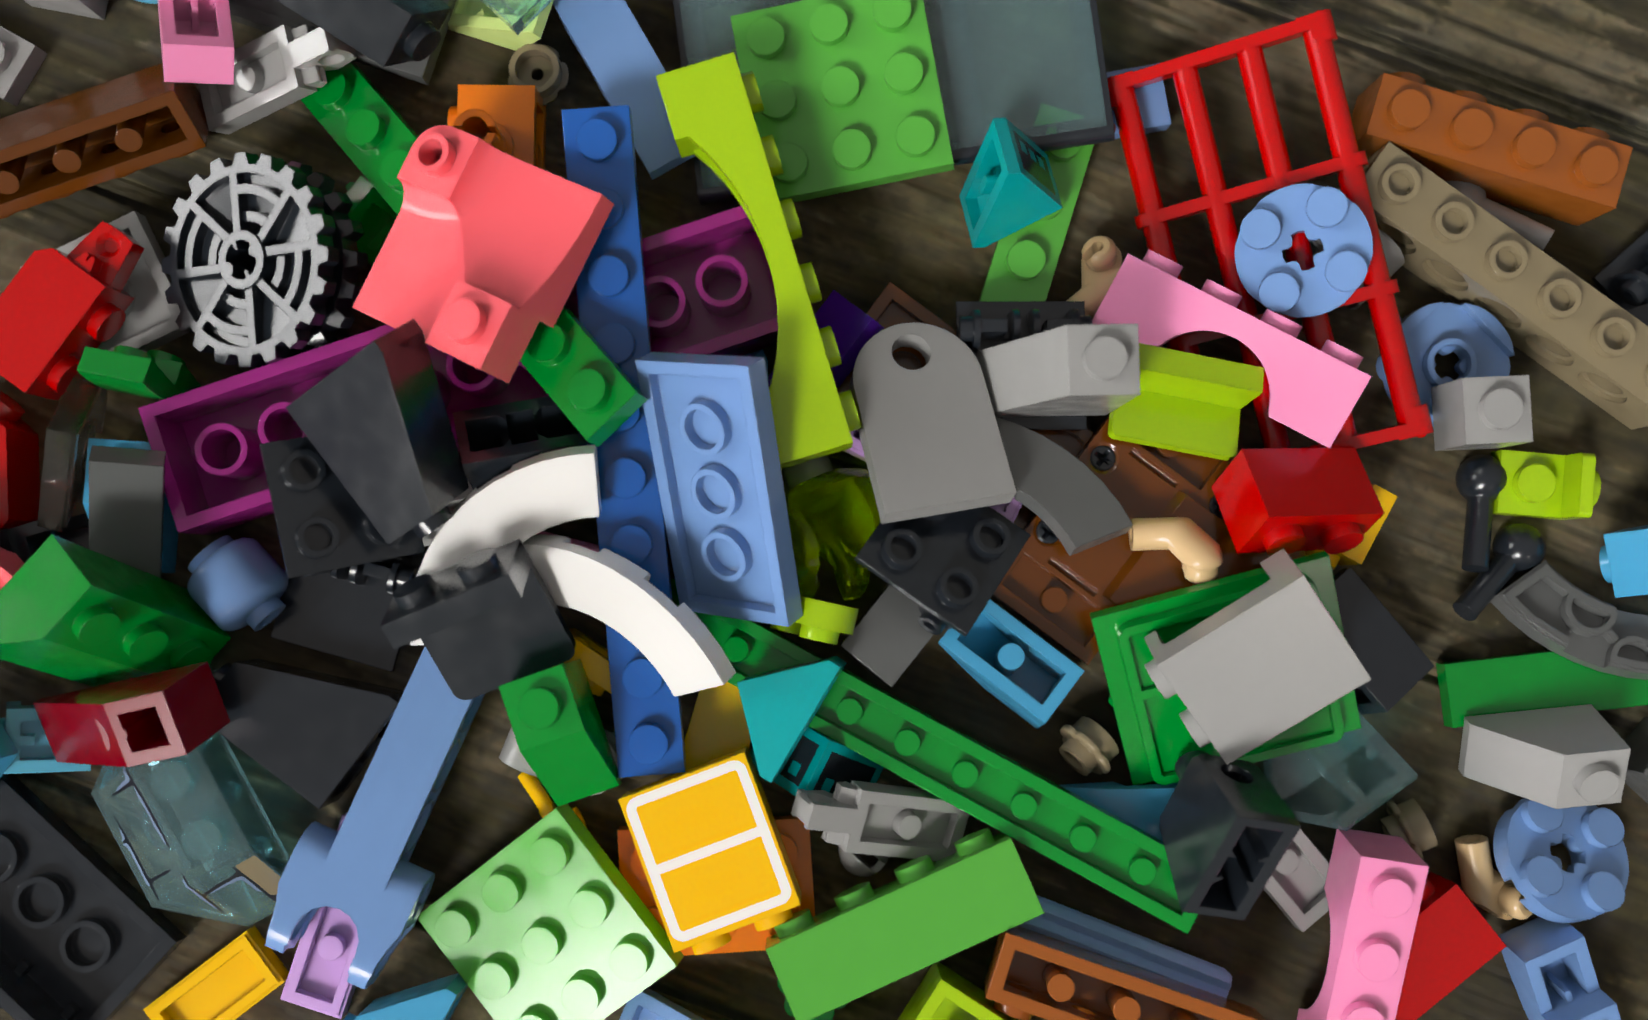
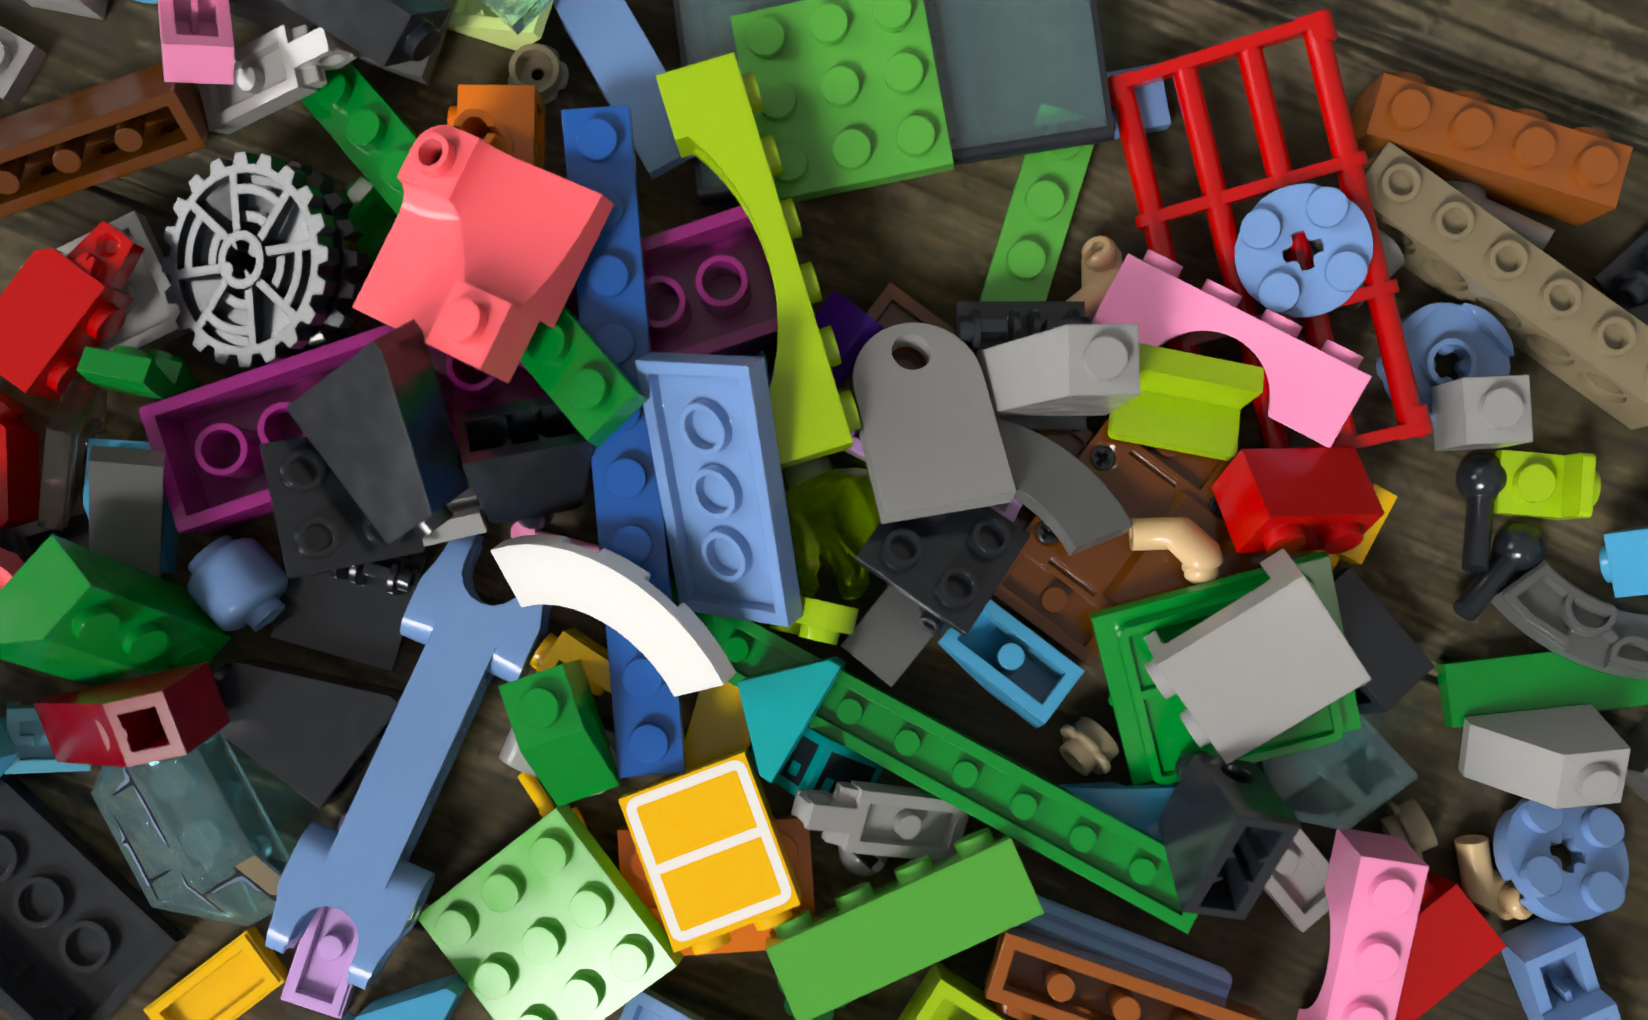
black bracket [380,539,576,700] -> none
white tile [410,445,602,646] -> none
teal slope [959,117,1063,248] -> none

